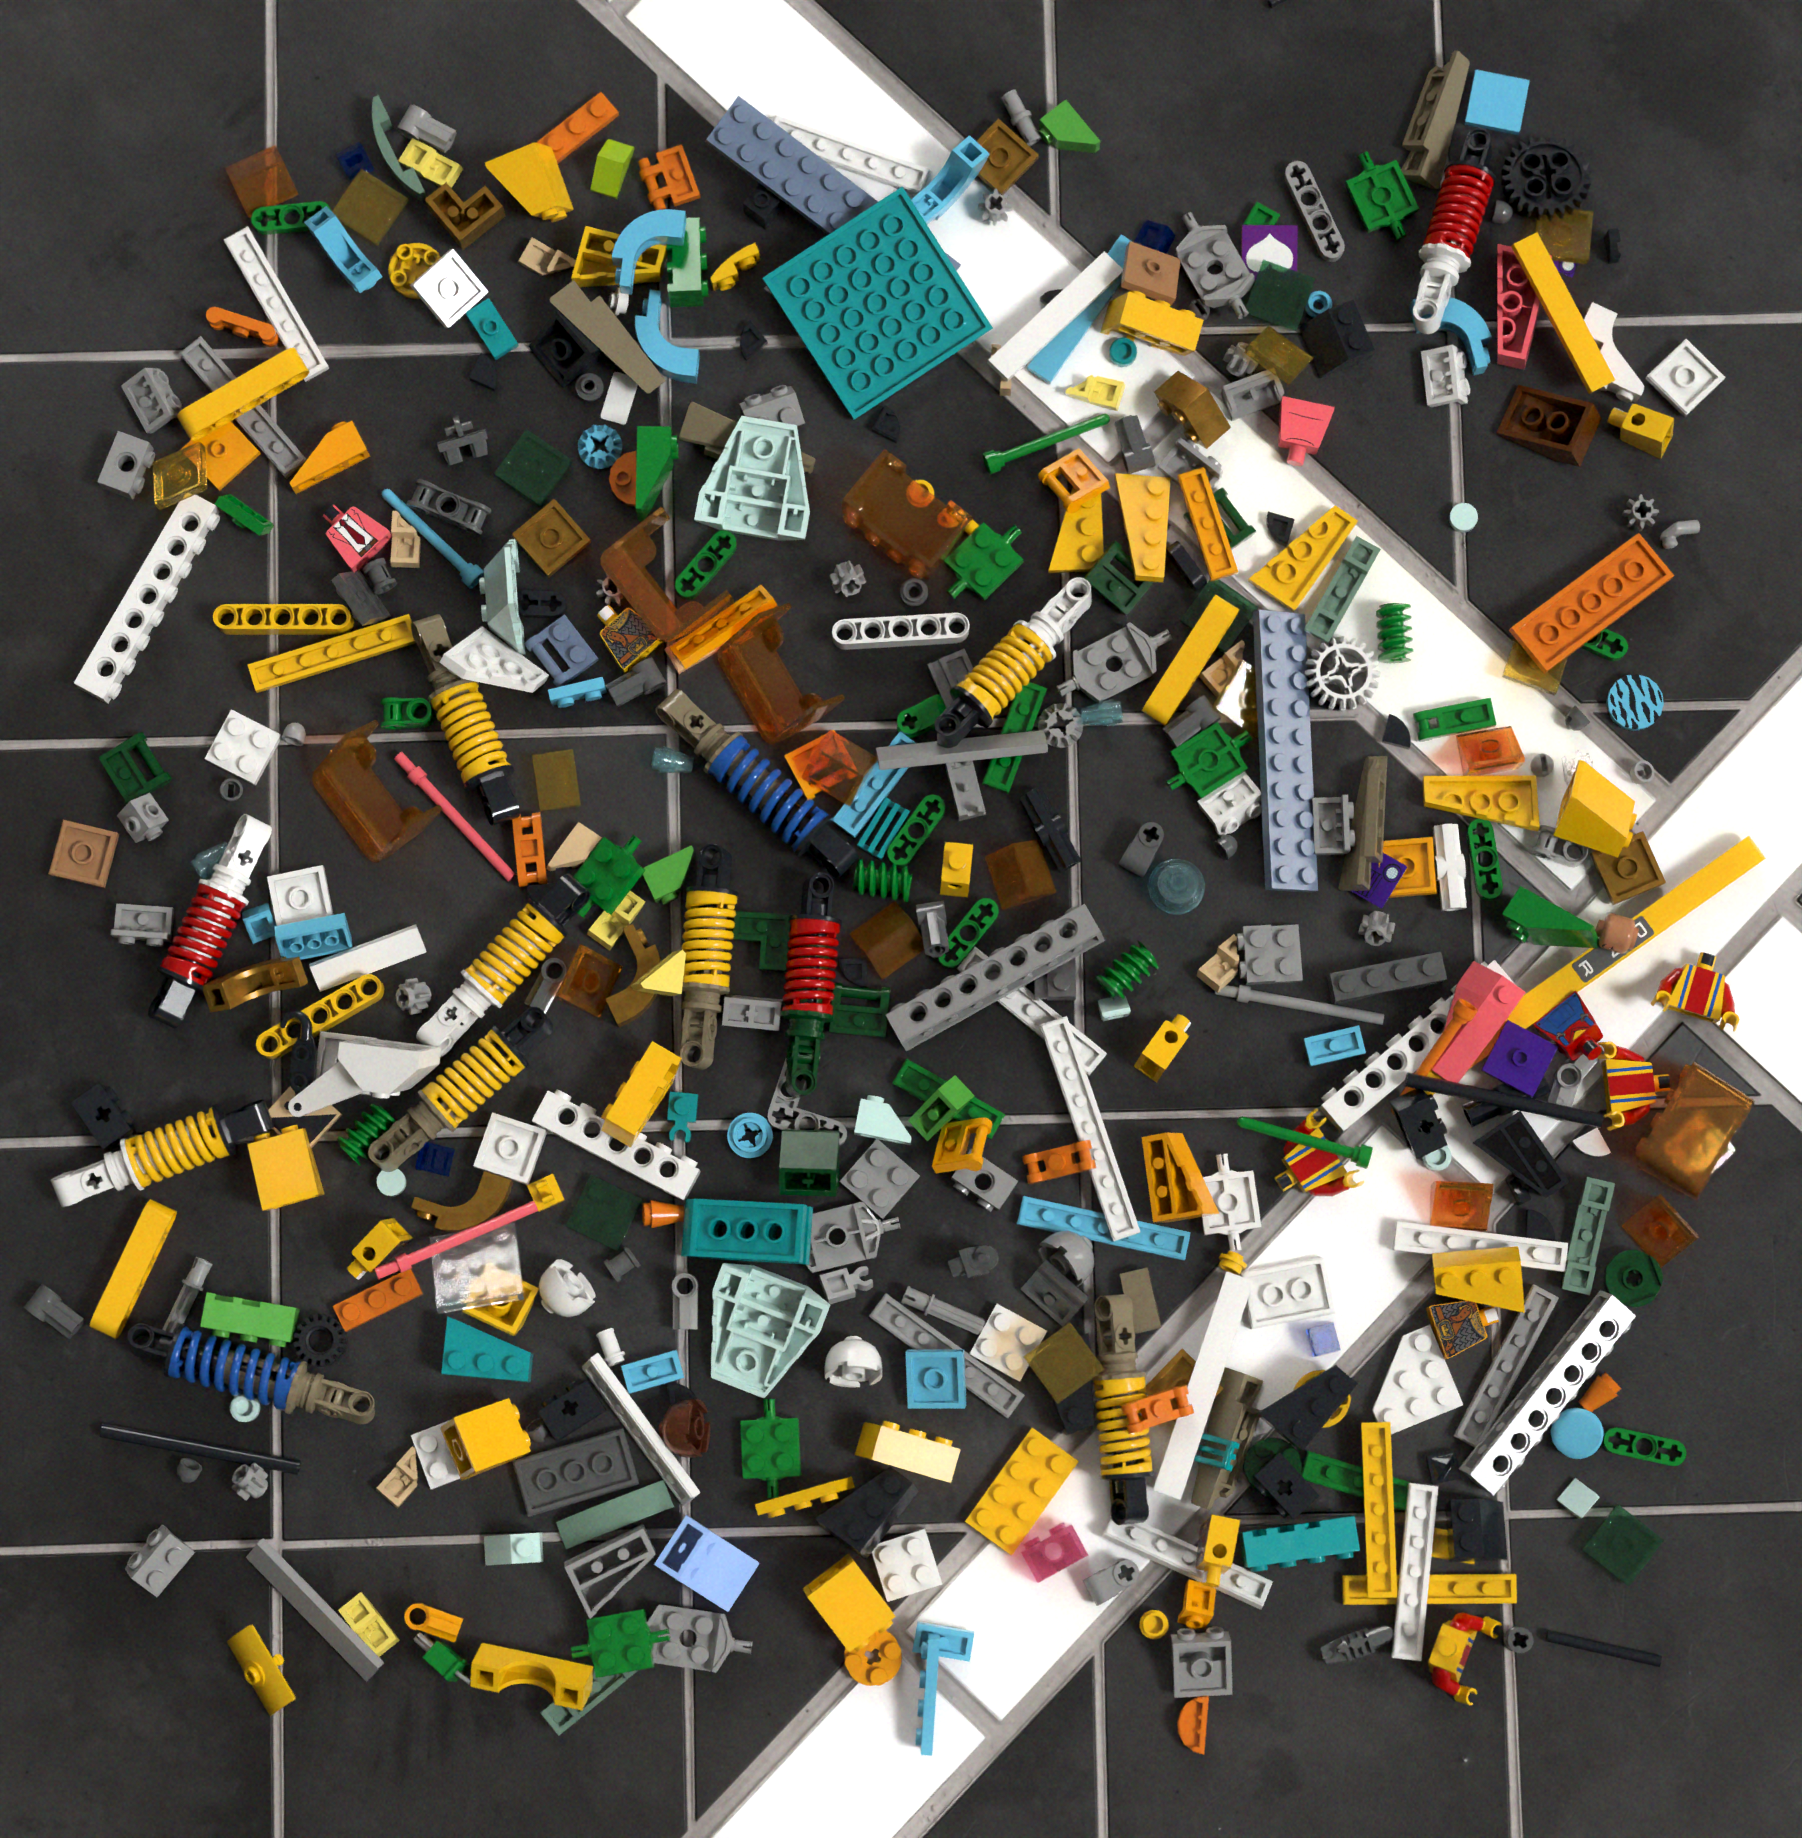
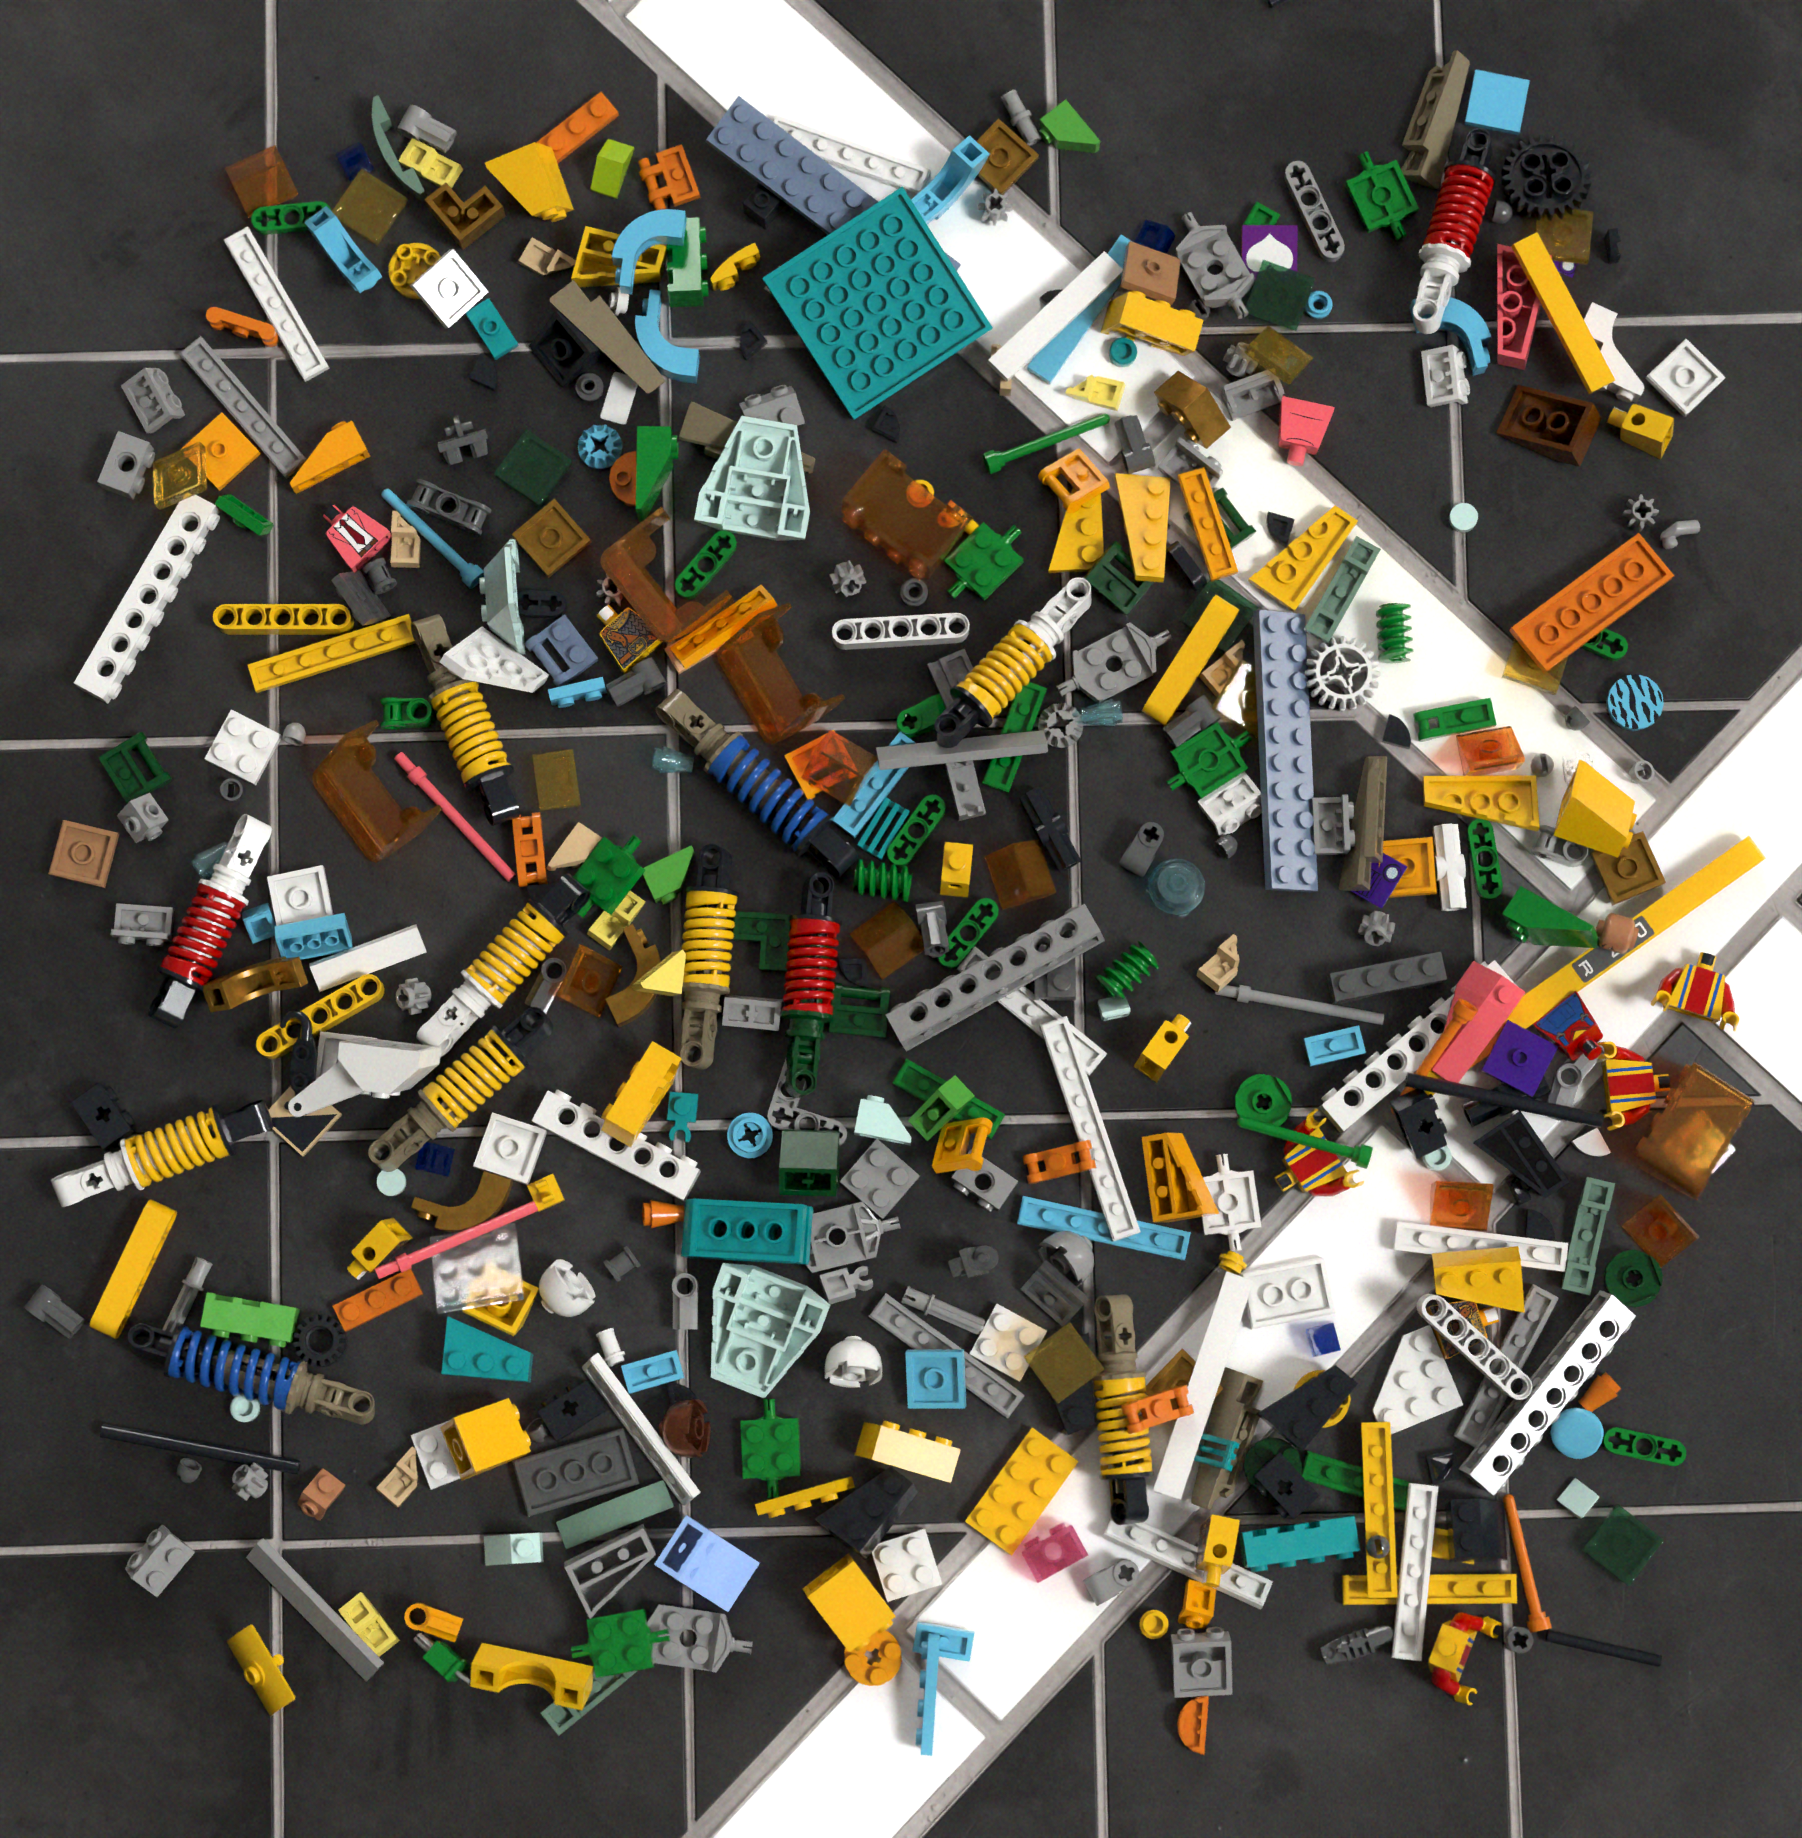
yellow beam [177,348,310,441] -> none
yellow slope [247,1125,324,1211] -> none
green piece [337,1103,396,1166] -> none
clear green plate [566,1174,643,1251] -> none
dark tan slope [1120,1268,1161,1334] -> none
light grey plate [1237,924,1303,985] -> none
black slope [1299,299,1375,378] -> none
none -> nougat bracket [297,1468,346,1521]
none -> green plate [1235,1074,1292,1126]
none -> dark grey hinge [1366,1535,1390,1559]
none -> white beam [1417,1294,1532,1400]
none -> orange piece [1503,1494,1552,1633]

